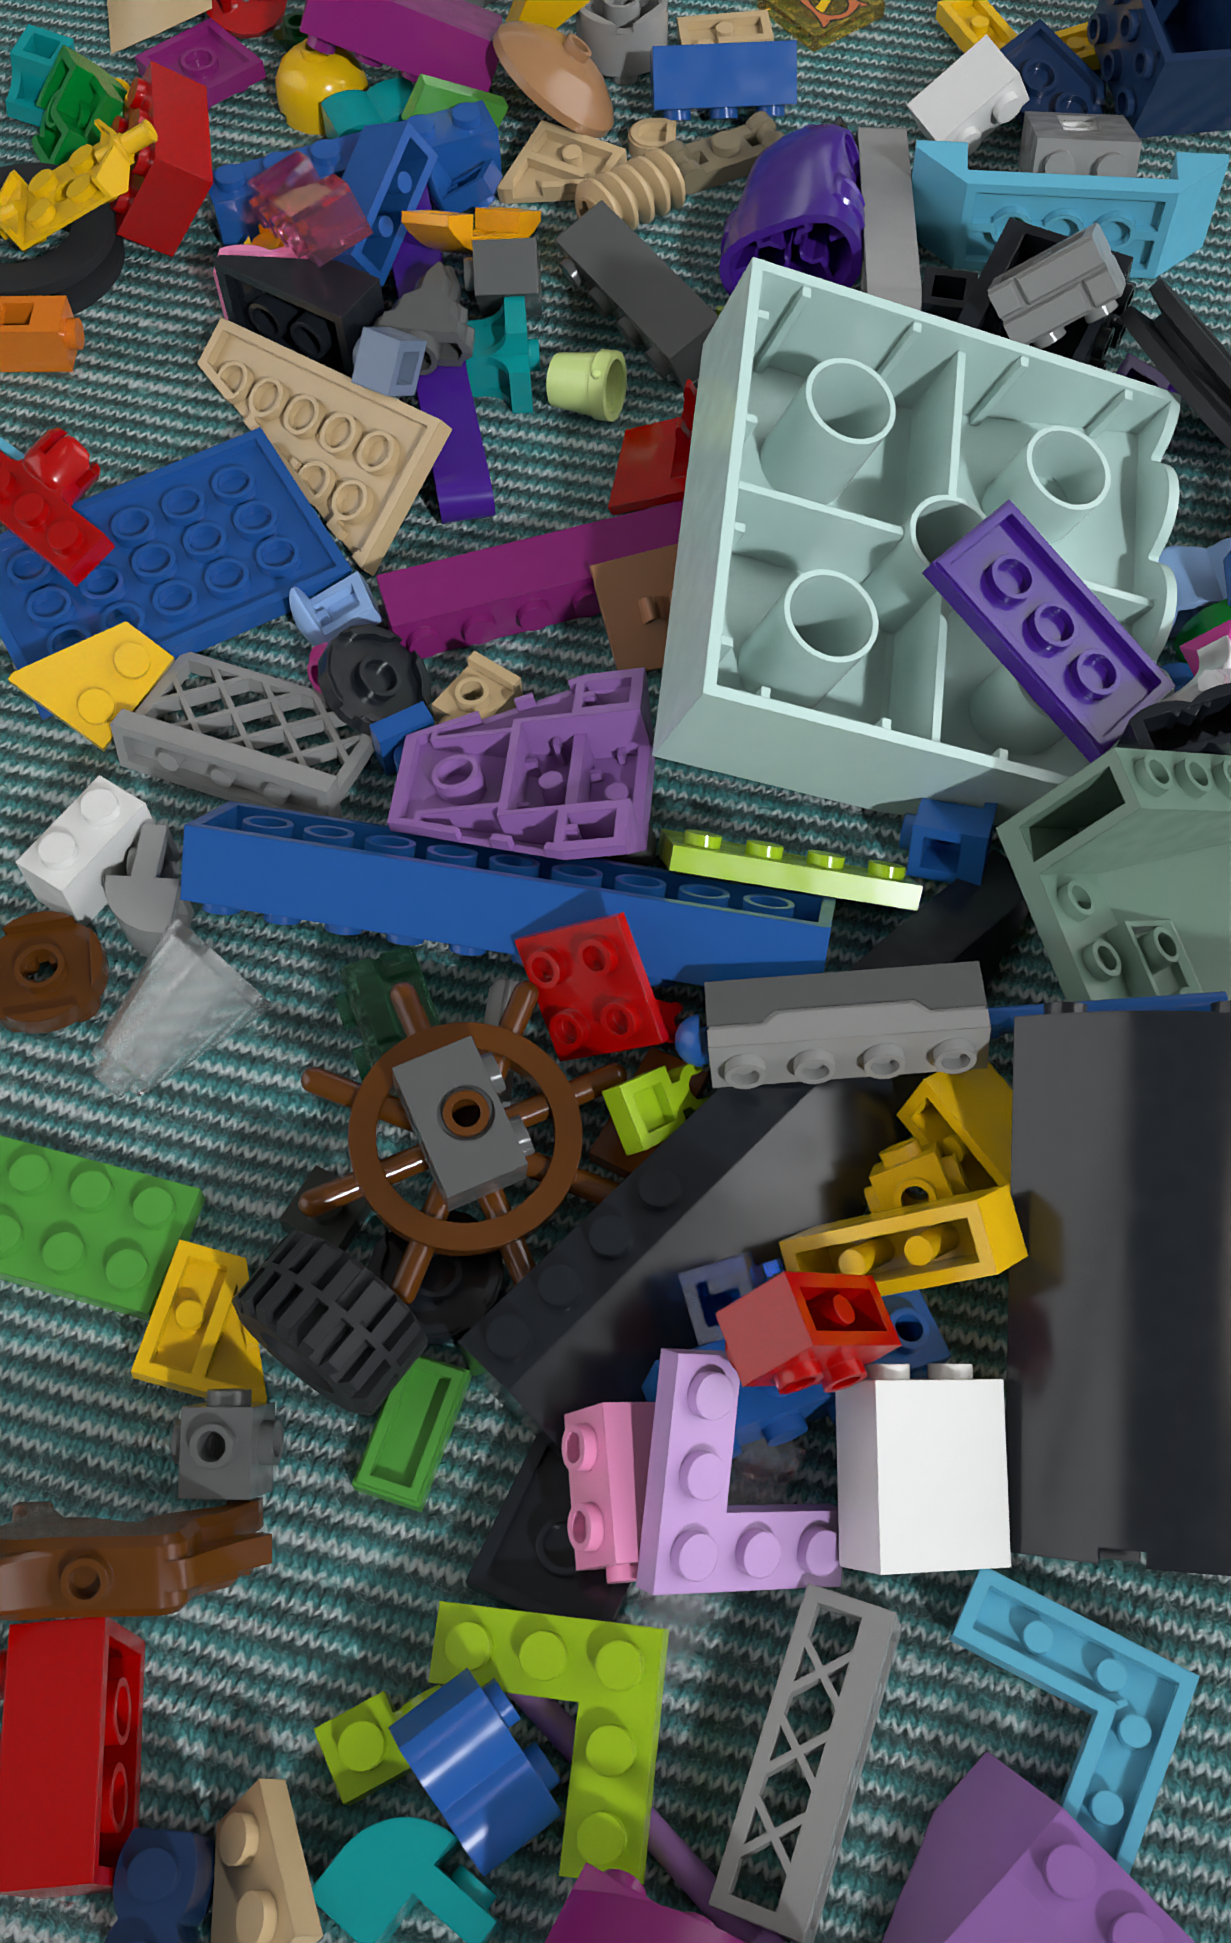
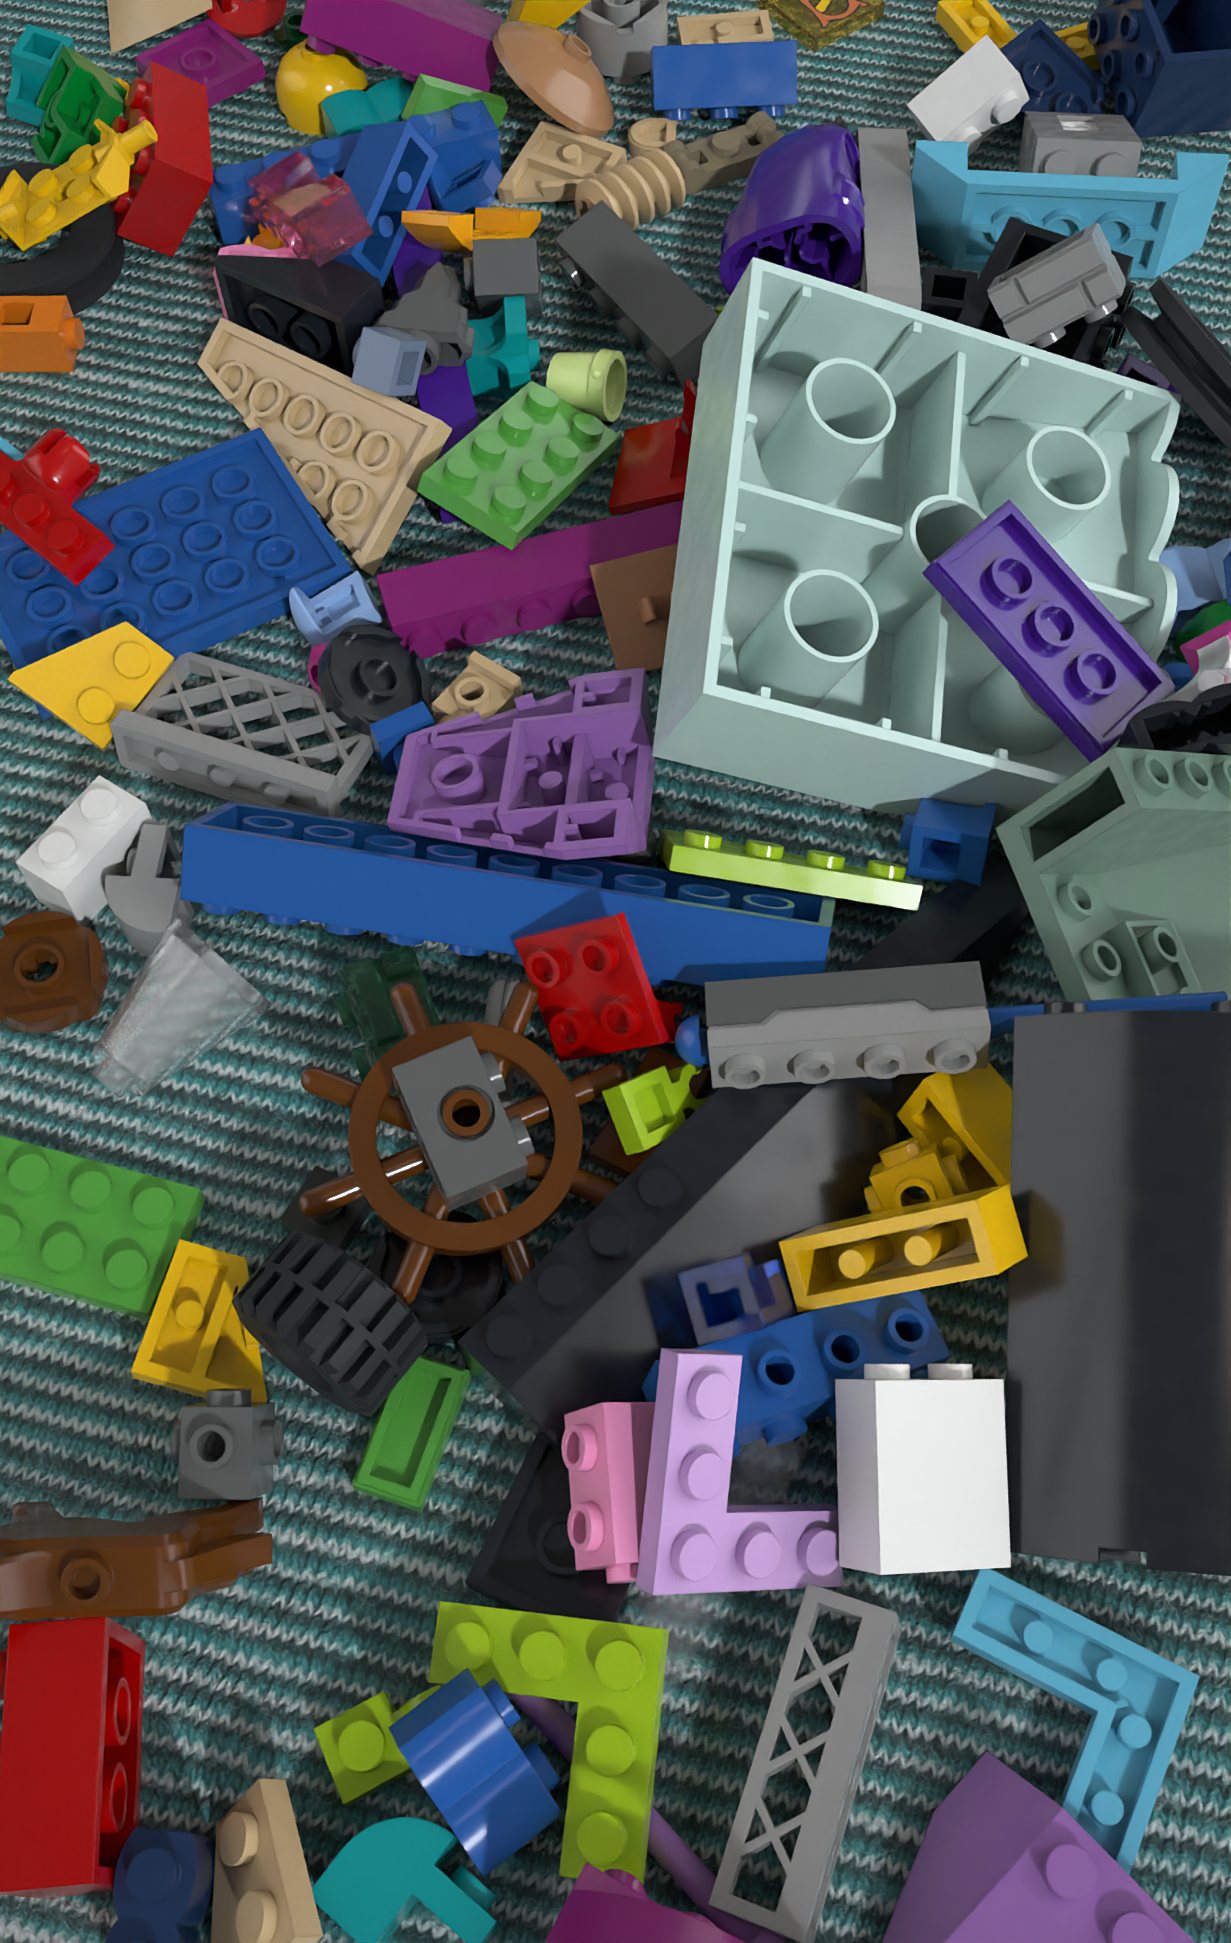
red brick [715,1271,902,1394] -> none
none -> bright green plate [417,380,620,550]

